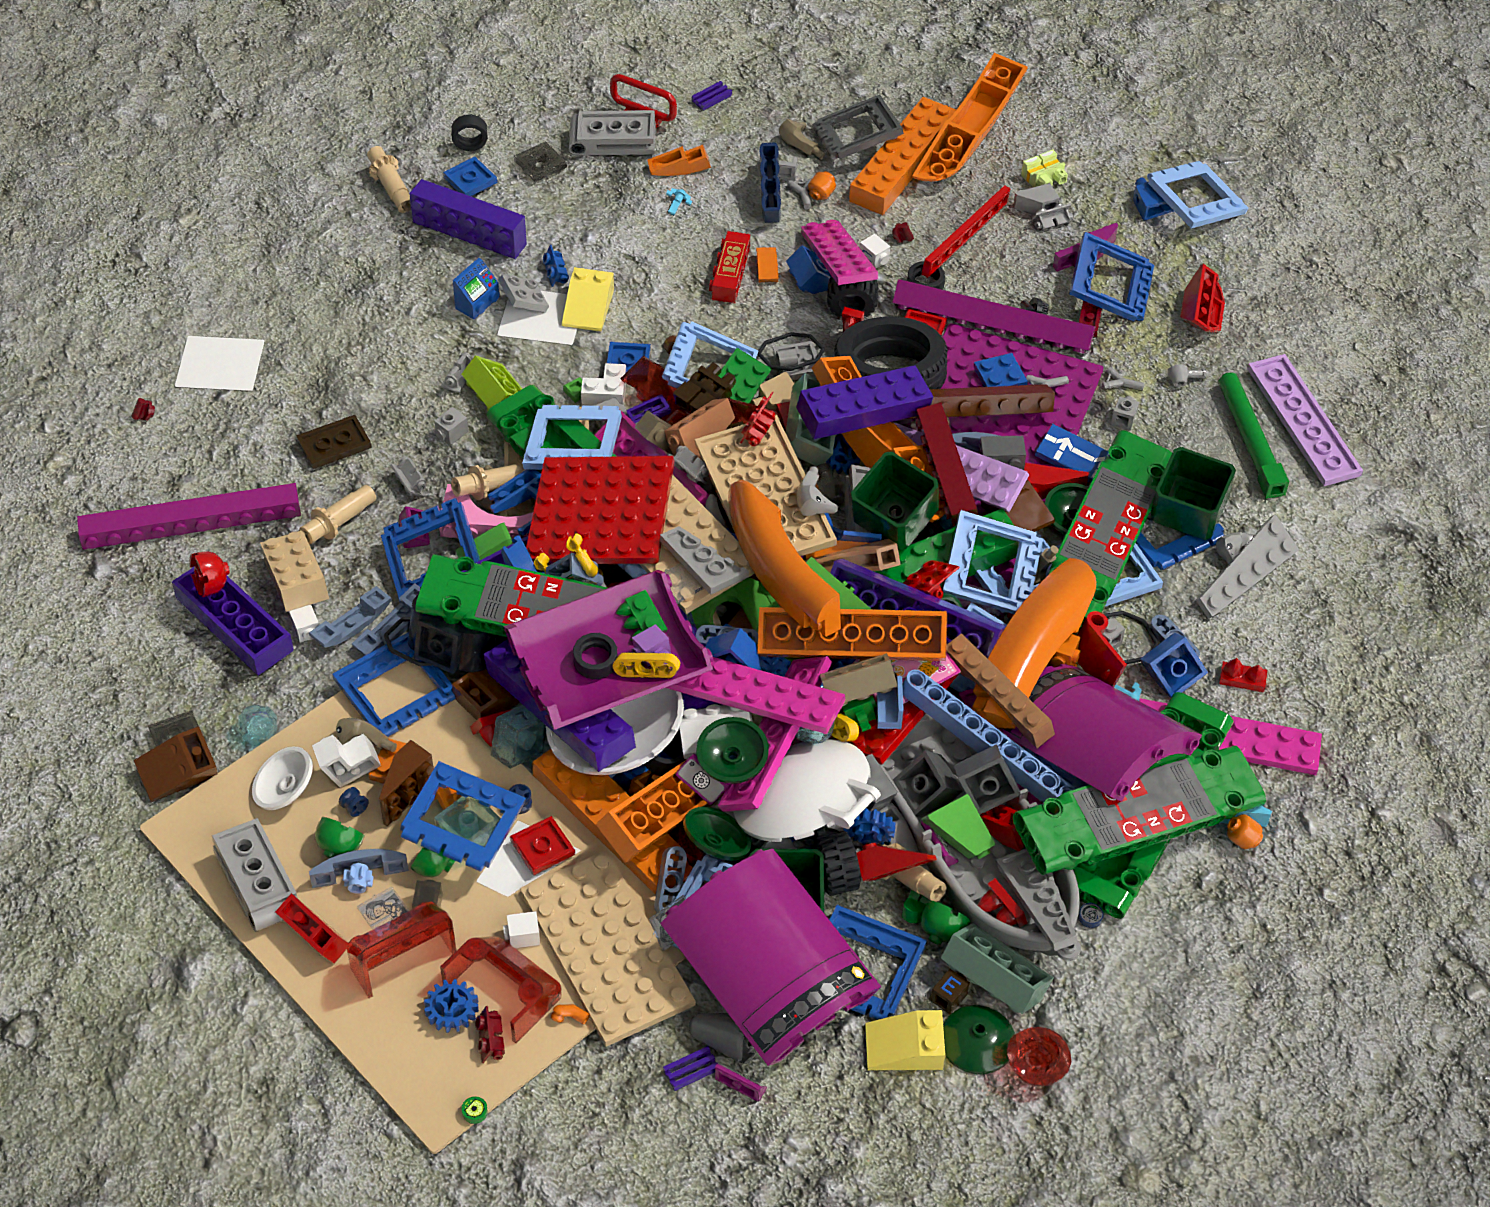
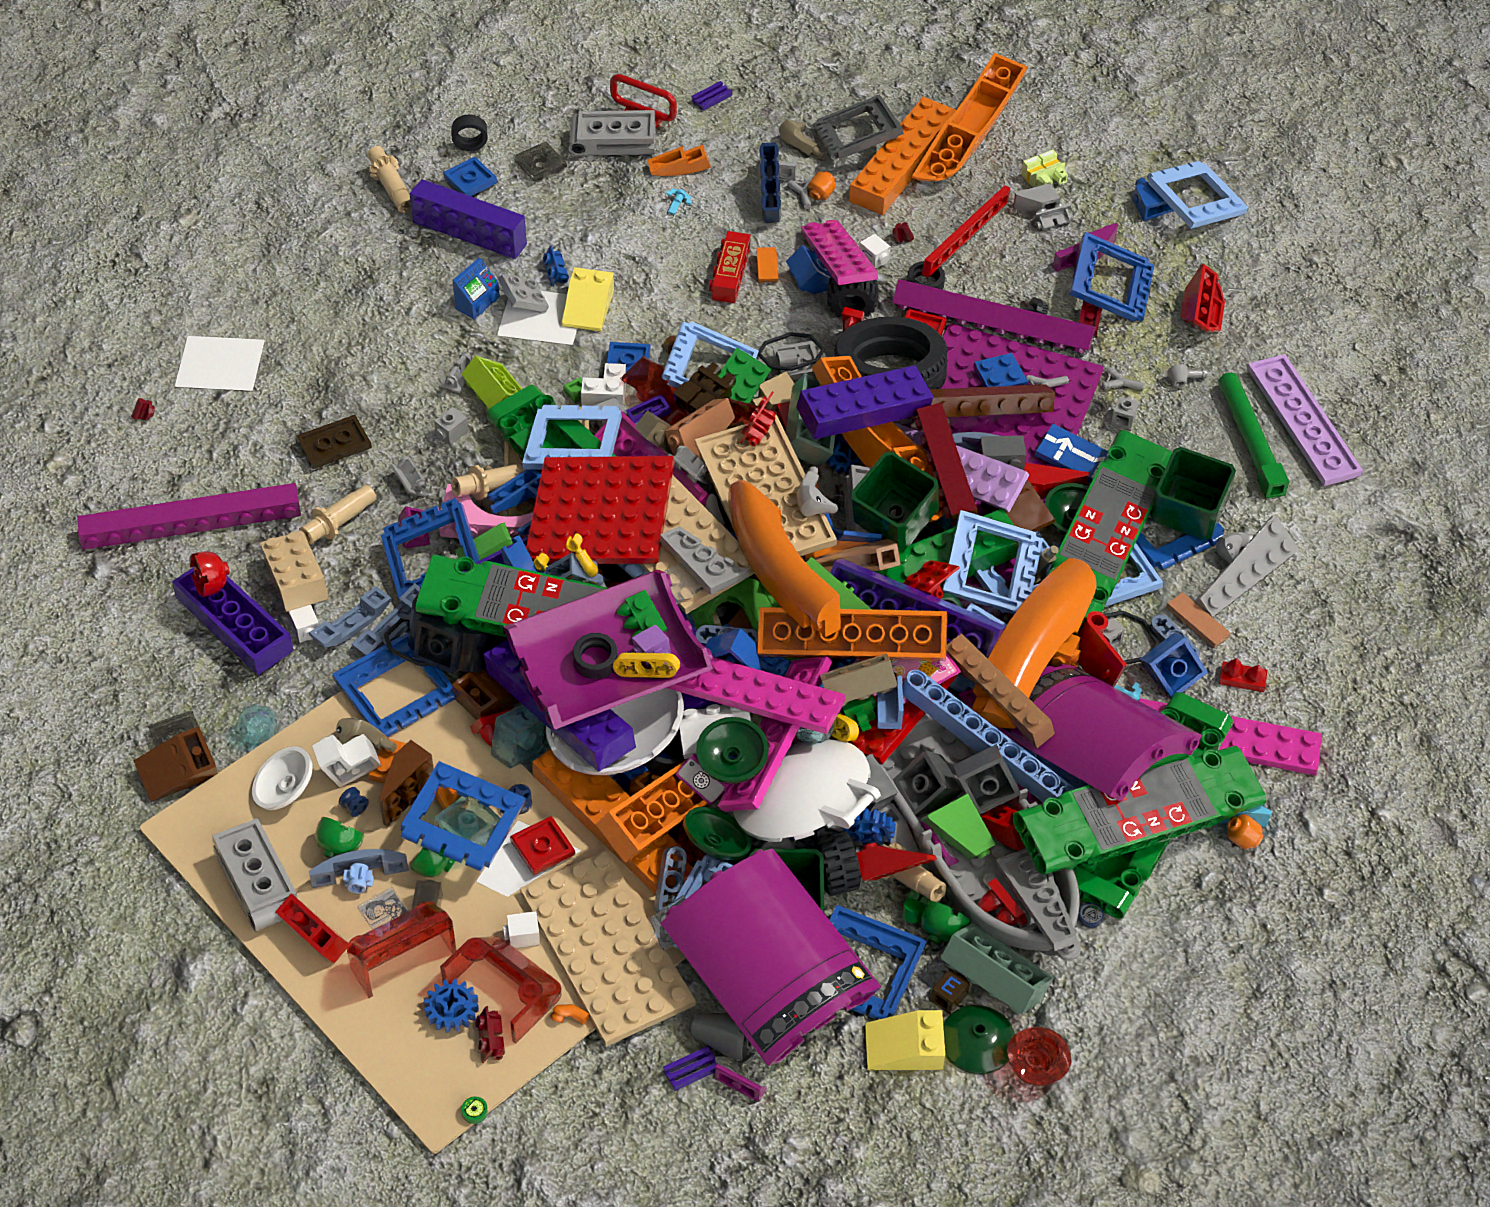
none -> nougat tile [1166,592,1231,648]

